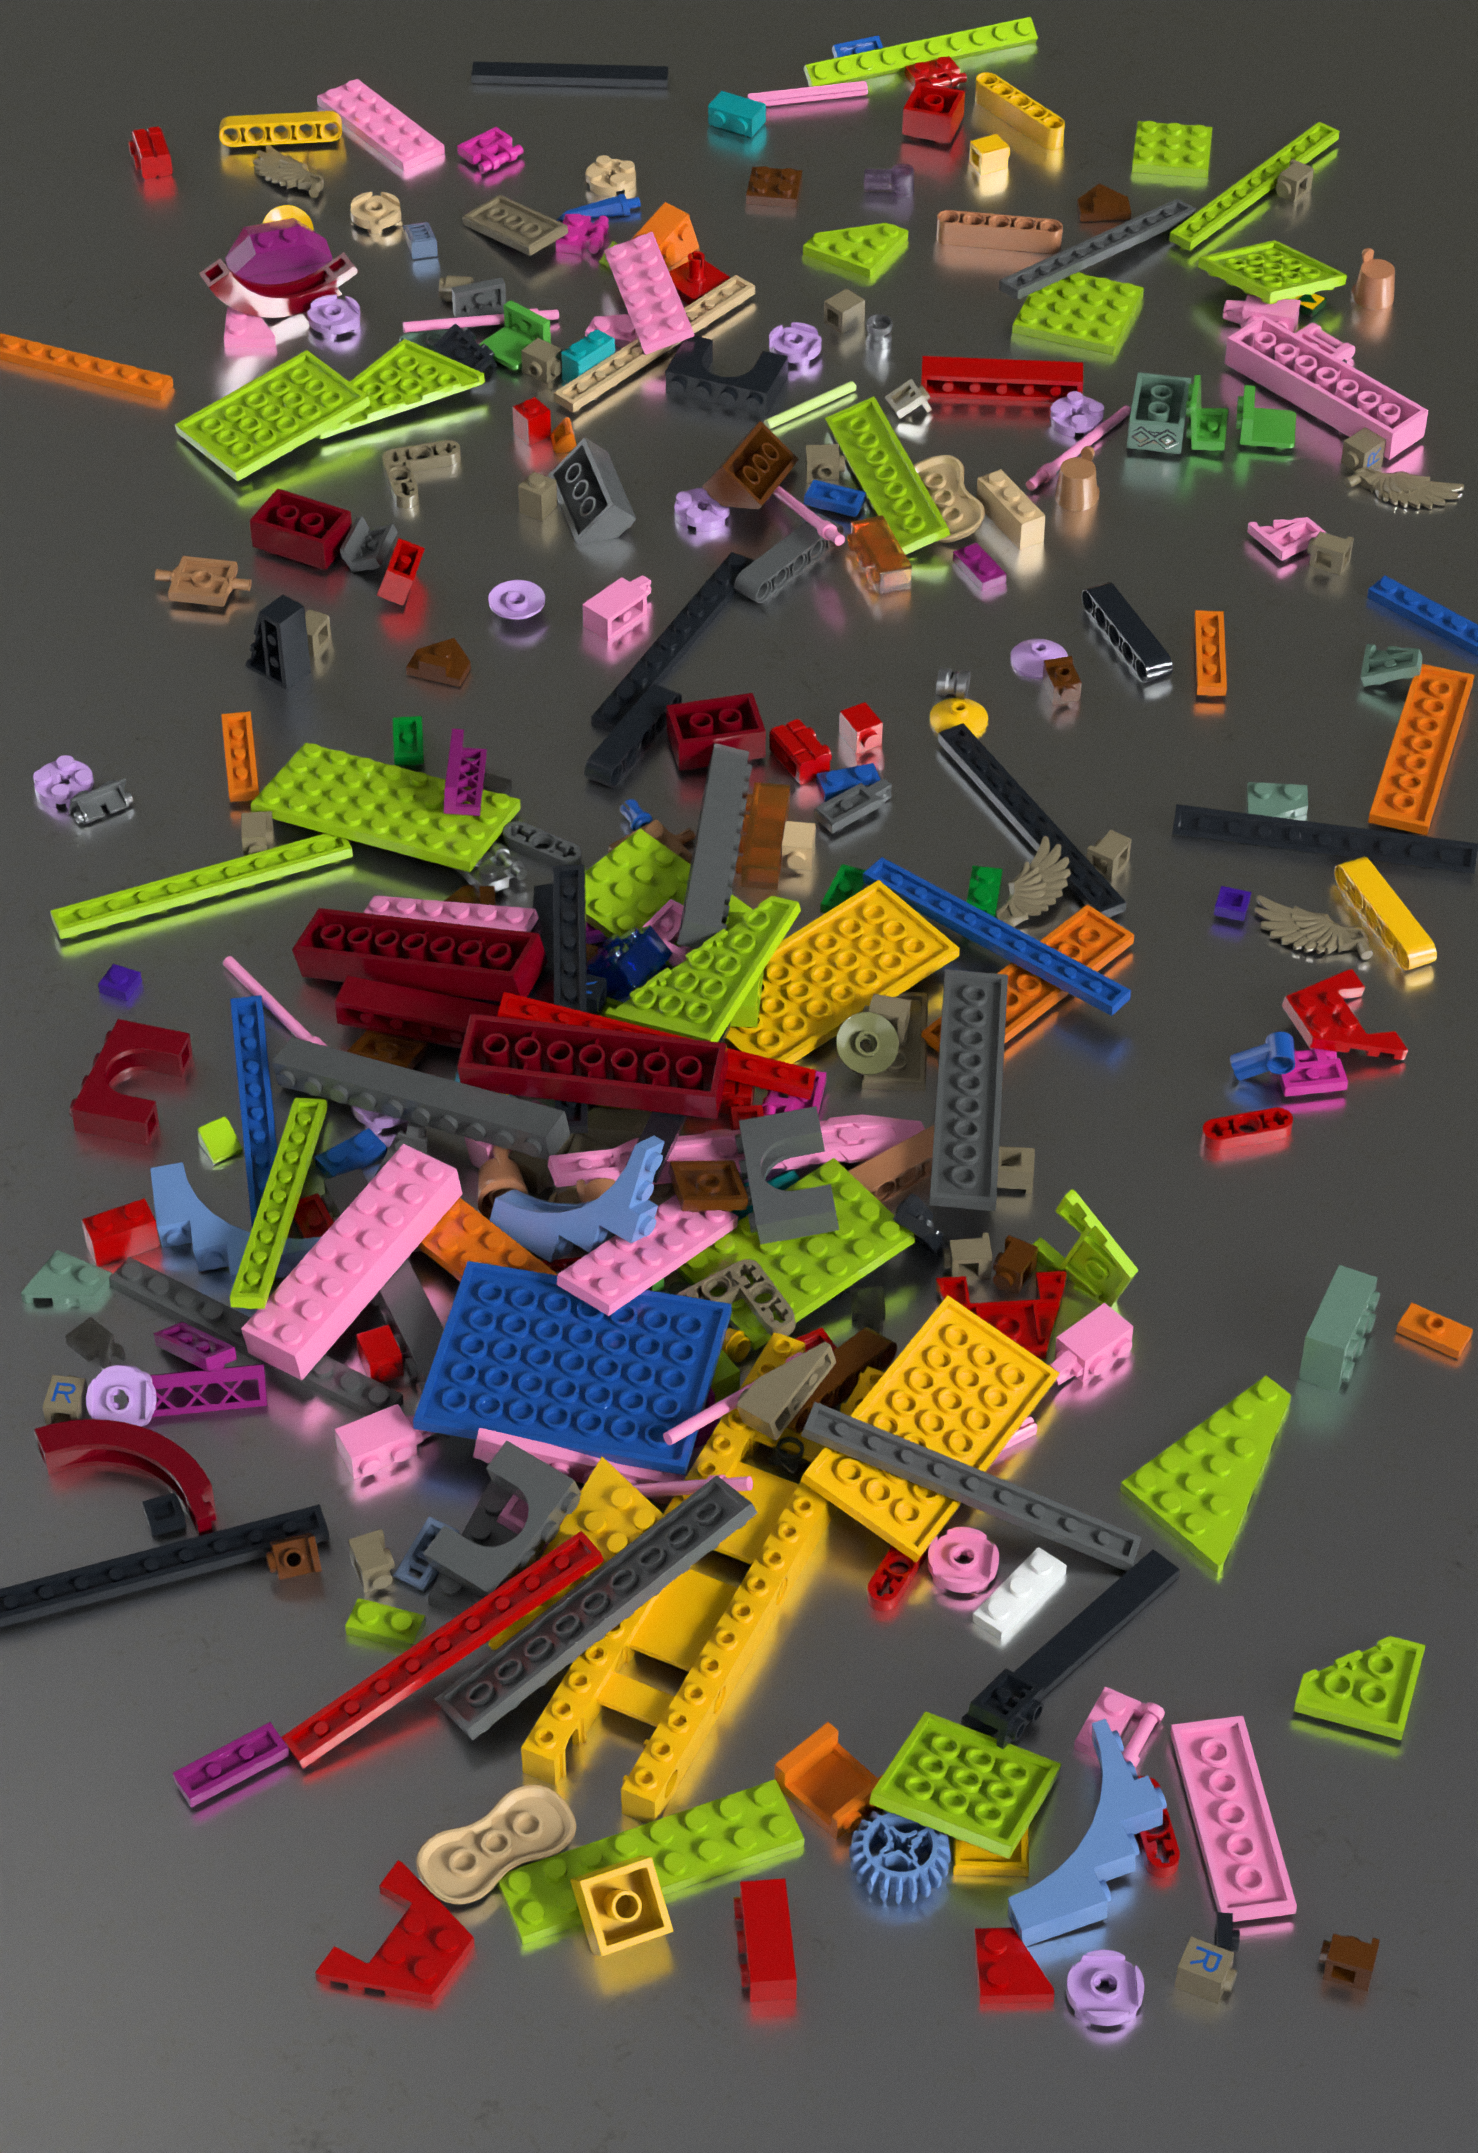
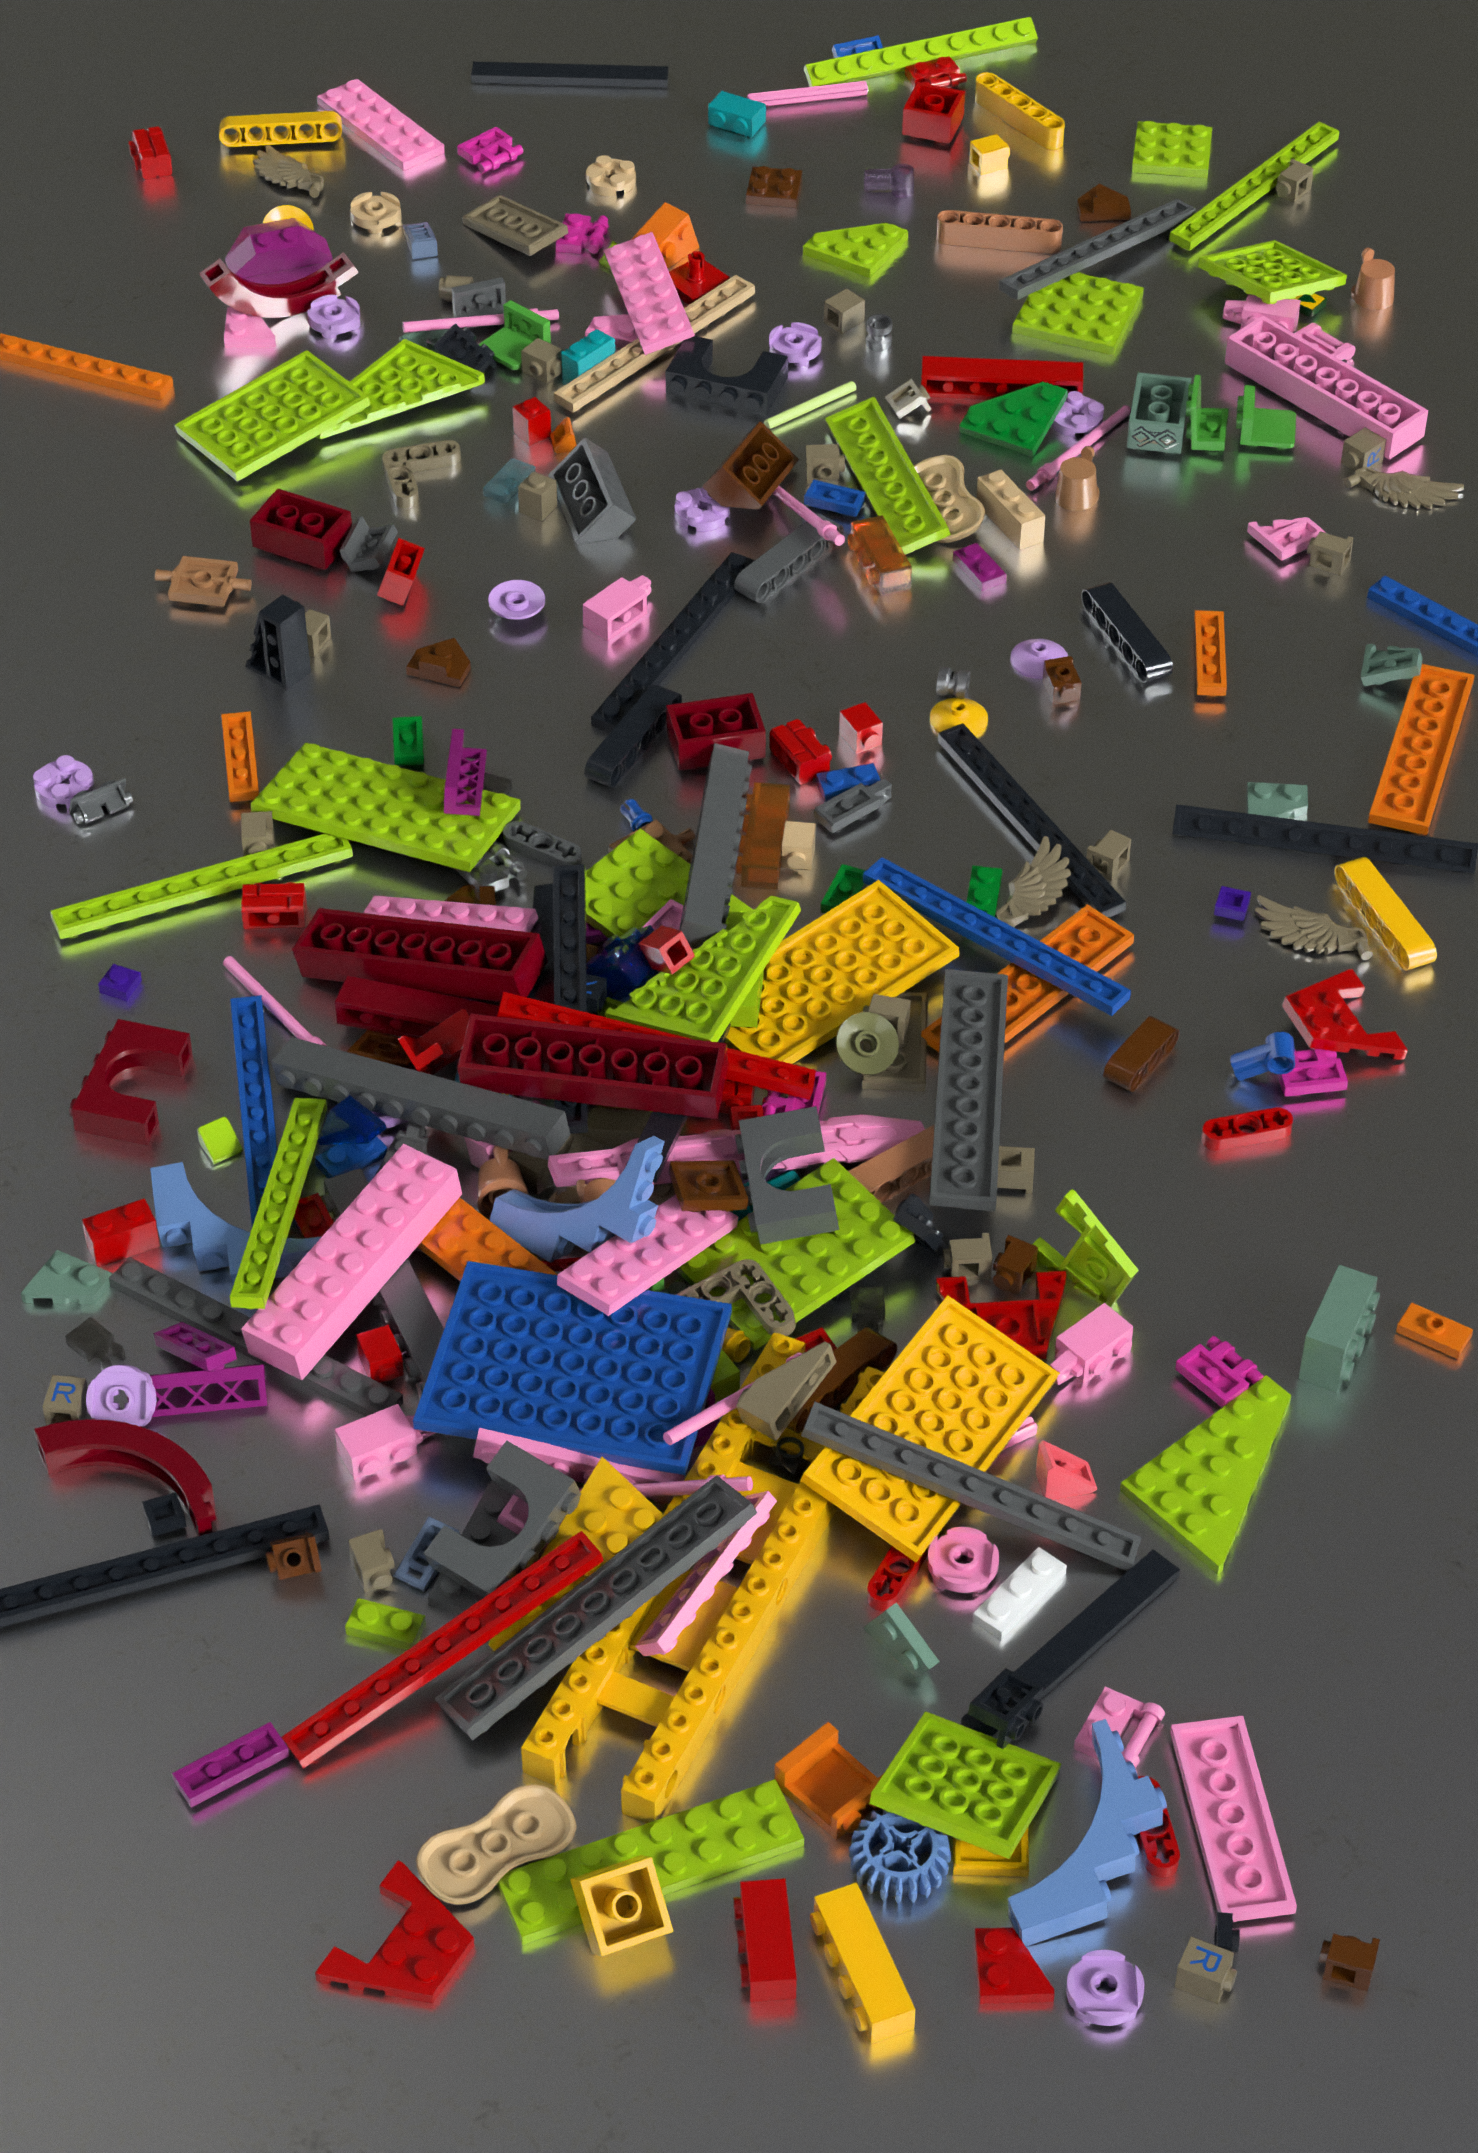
blue bar [556,194,641,221] -> none
lime plate [1294,1636,1426,1740] -> none
none -> red brick [241,882,307,929]
none -> clear blue slope [318,1095,387,1145]
none -> red panel [398,1009,470,1075]
none -> clear light blue plate [483,458,535,504]
none -> bright pink plate [635,1491,777,1656]
none -> red brick [638,925,695,975]
none -> yellow brick [810,1882,916,2044]
none -> sand green wing [863,1602,940,1678]
none -> green plate [959,382,1068,457]
none -> coral slope [1036,1440,1097,1500]
none -> reddish brown beam [1103,1016,1180,1092]
none -> dark pink plate [1175,1336,1264,1408]

